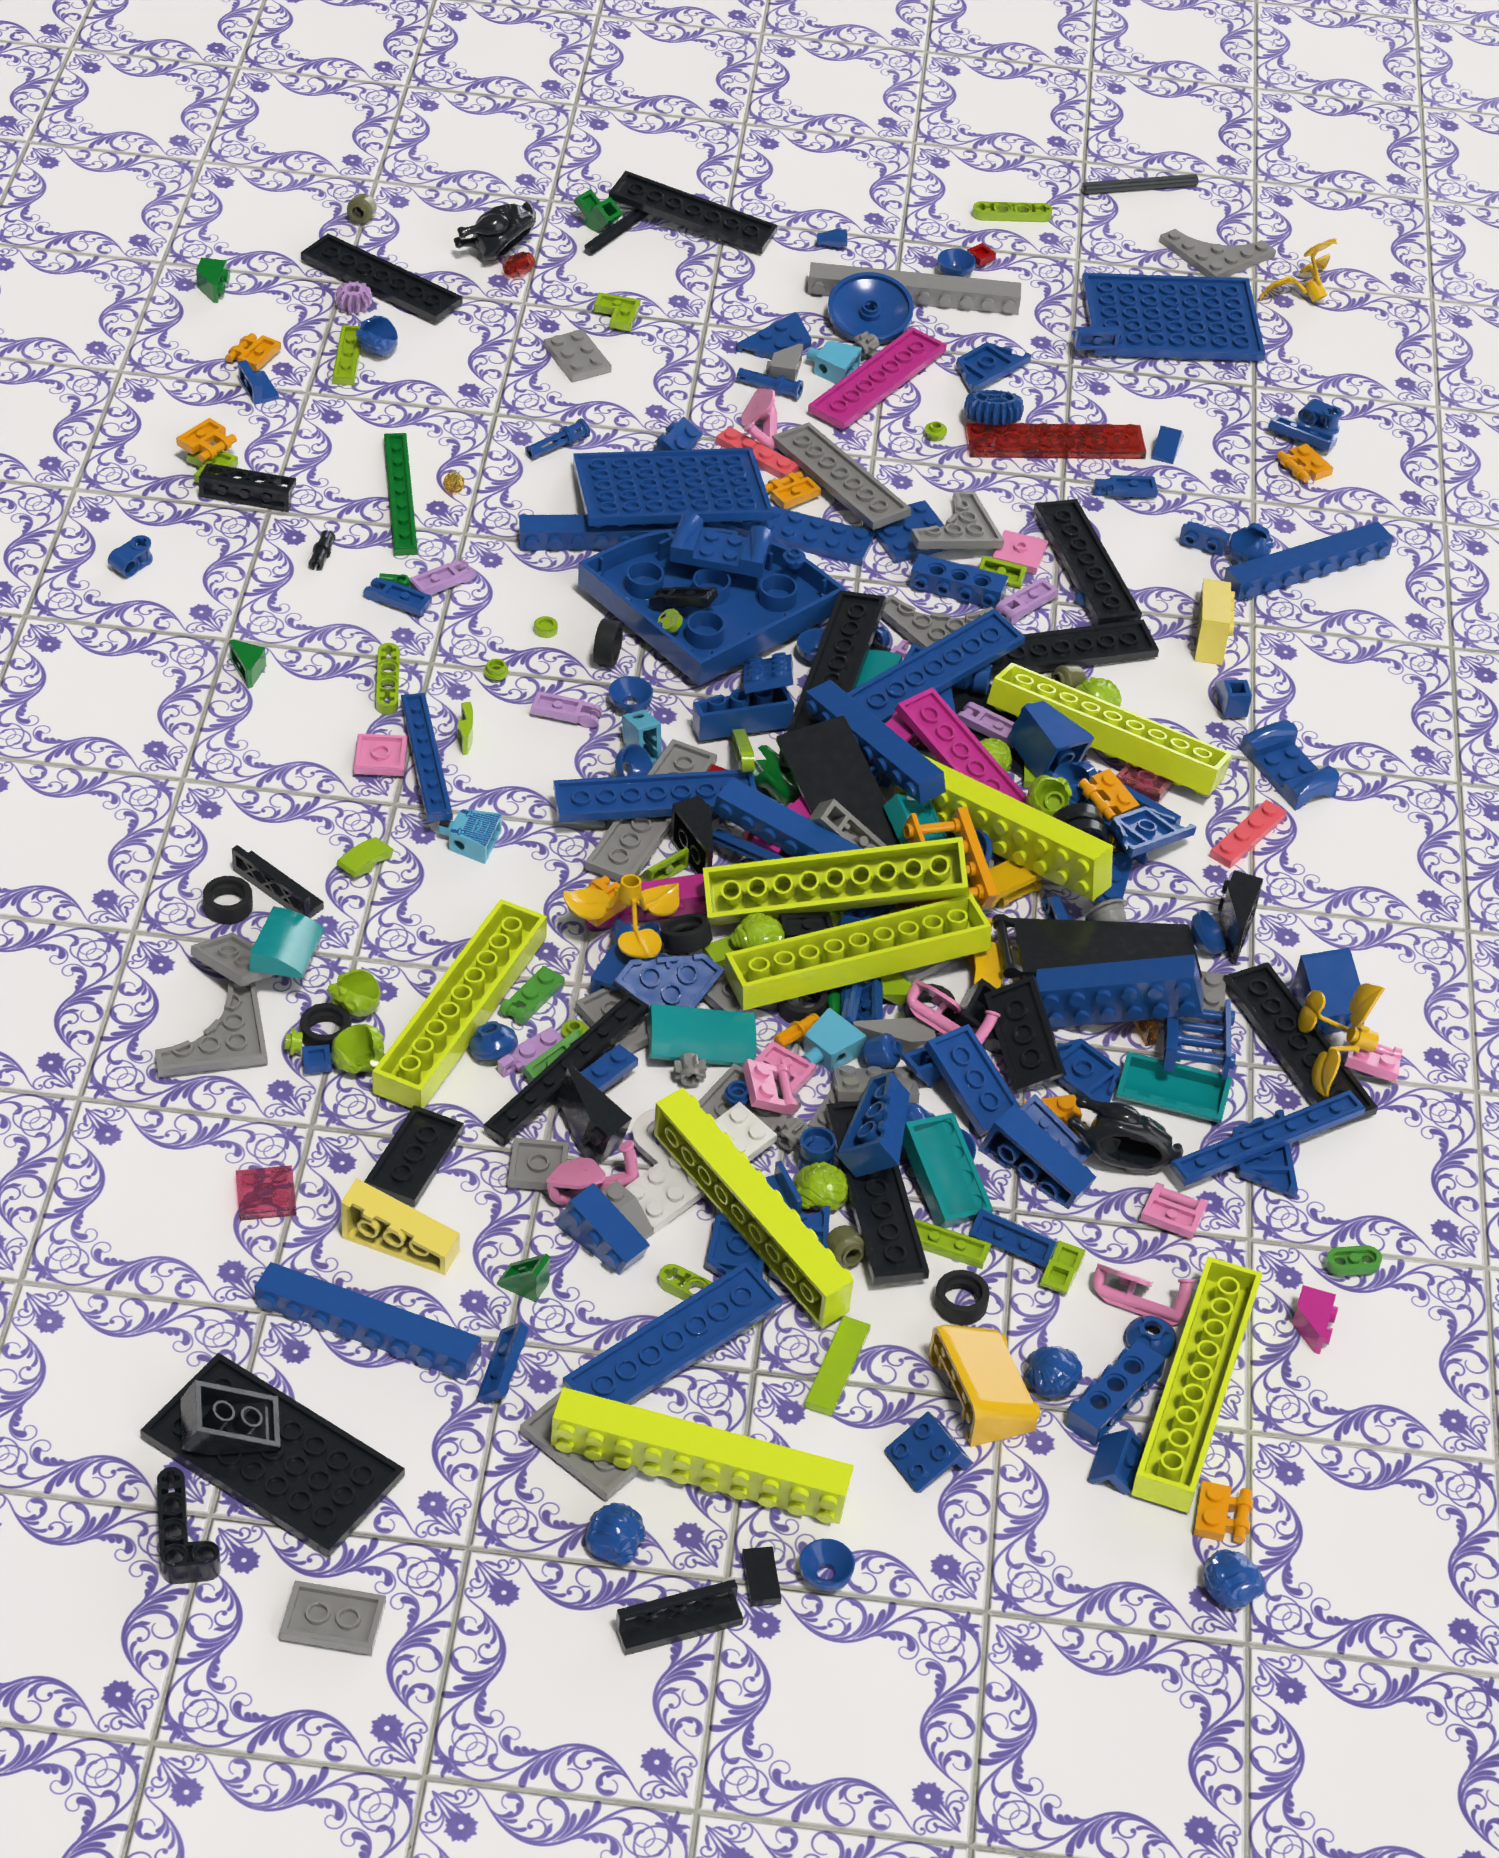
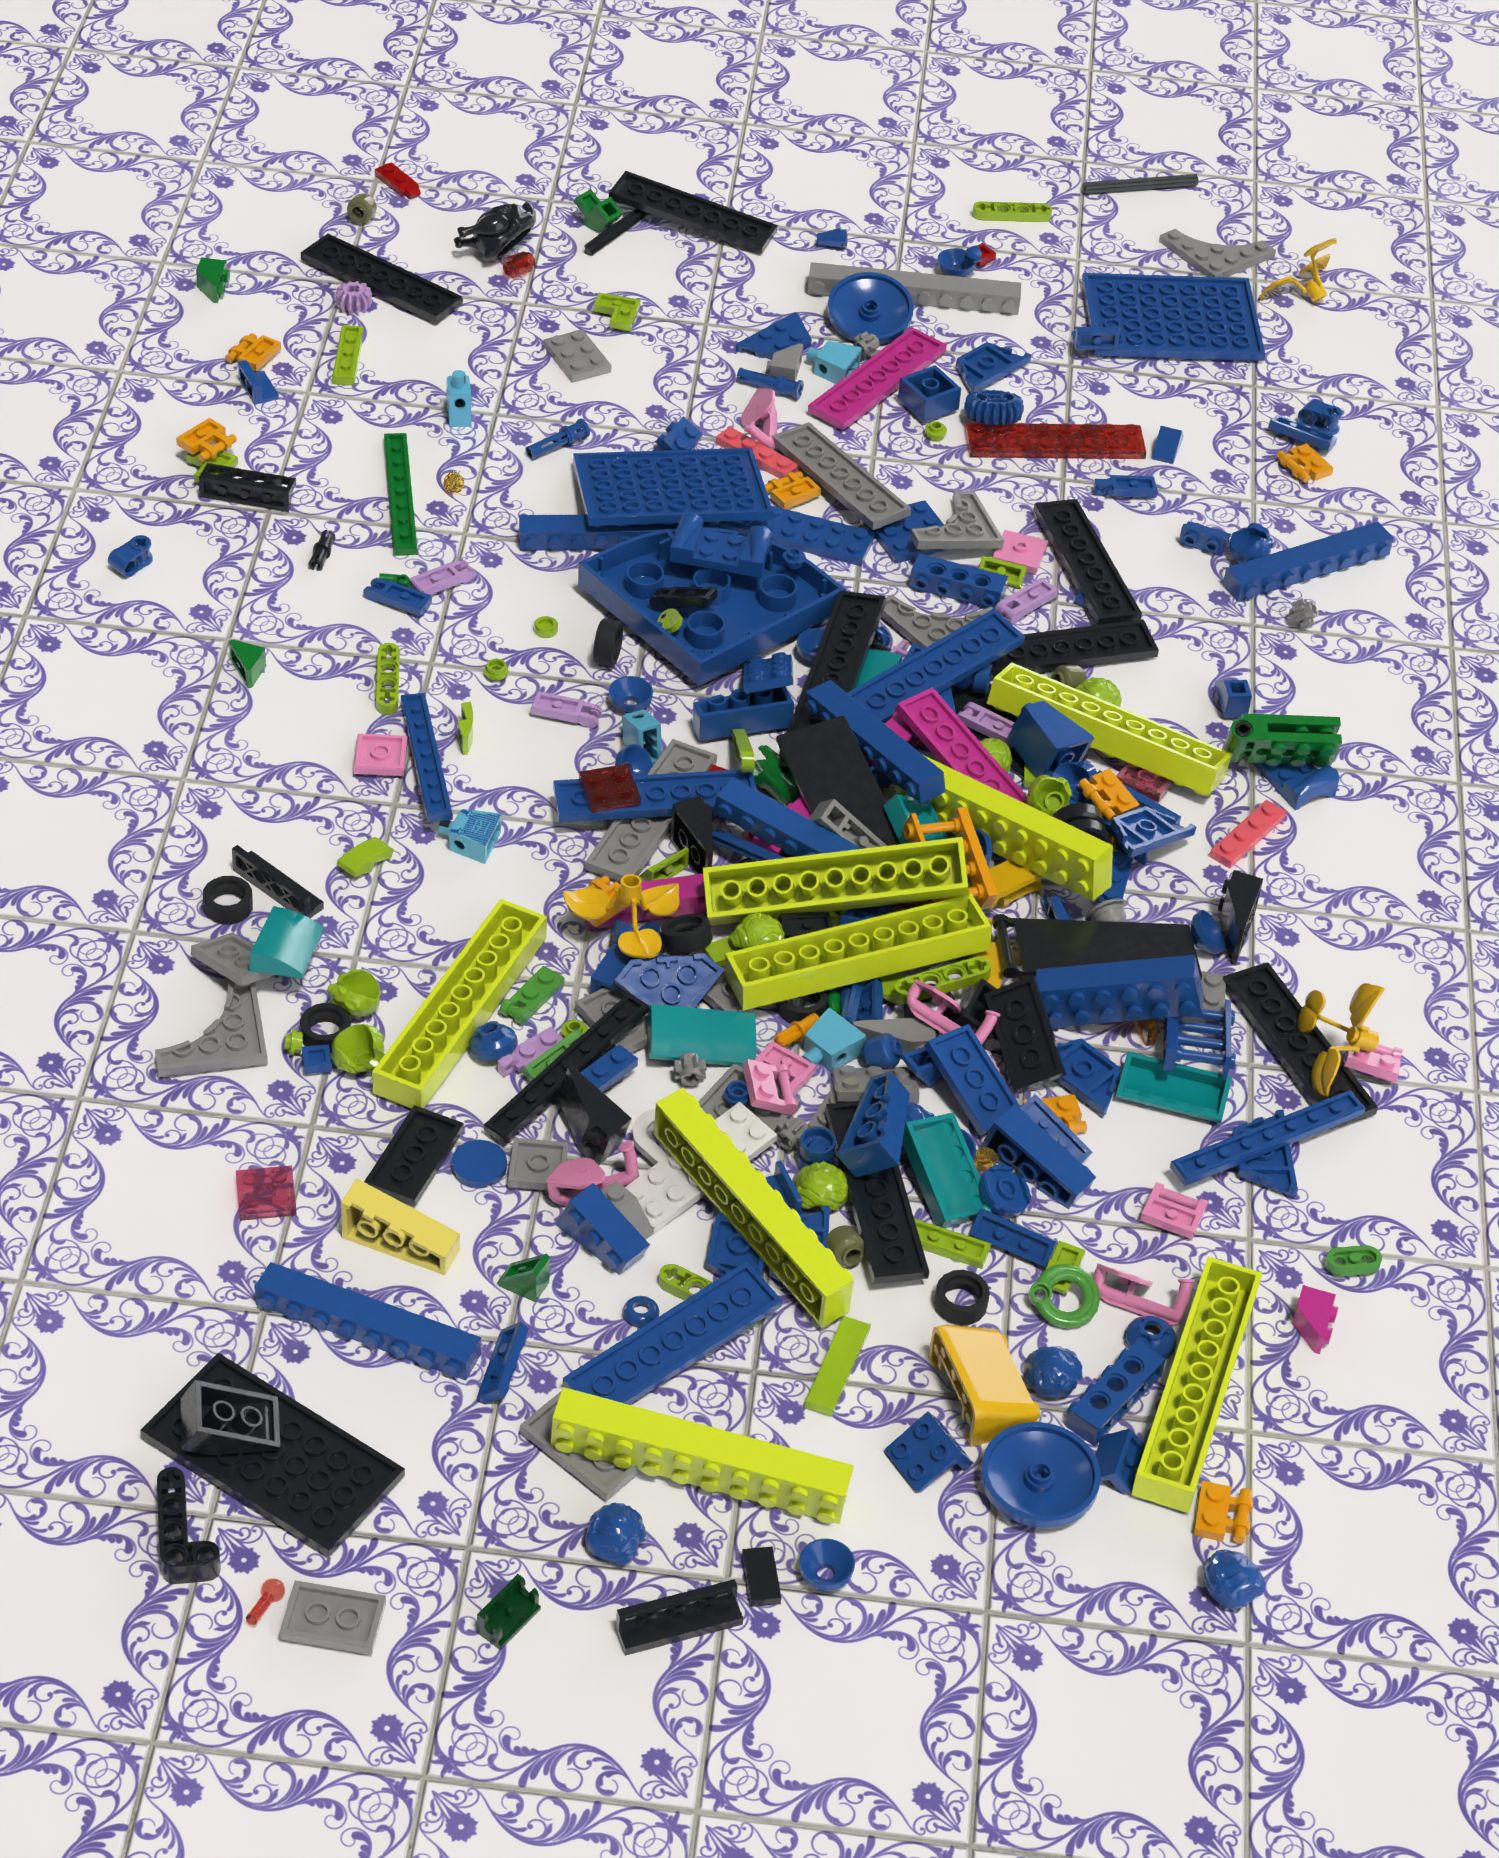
blue hair [356,315,398,356] -> none
black piece [1067,1096,1184,1174] -> none
light yellow wedge [1194,578,1235,665] -> none
blue slope [1292,948,1364,1035] -> none
none -> clear red bar [246,1578,285,1625]
none -> red hinge [375,162,421,199]
none -> medium azure torso [446,370,472,427]
none -> blue tile [451,1140,507,1188]
none -> dark green hinge [477,1574,541,1650]
none -> clear red plate [579,764,641,813]
none -> blue piece [622,1296,660,1328]
none -> lime beam [894,957,991,1004]
none -> blue brick [898,365,961,423]
none -> blue hinge [965,245,982,263]
none -> clear yellow plate [974,1147,999,1173]
none -> blue tile [979,1164,1031,1218]
none -> blue dish [980,1422,1101,1528]
none -> bright green piece [1028,1264,1100,1329]
none -> green hinge [1222,713,1342,767]
none -> light grey gear [1289,598,1318,628]

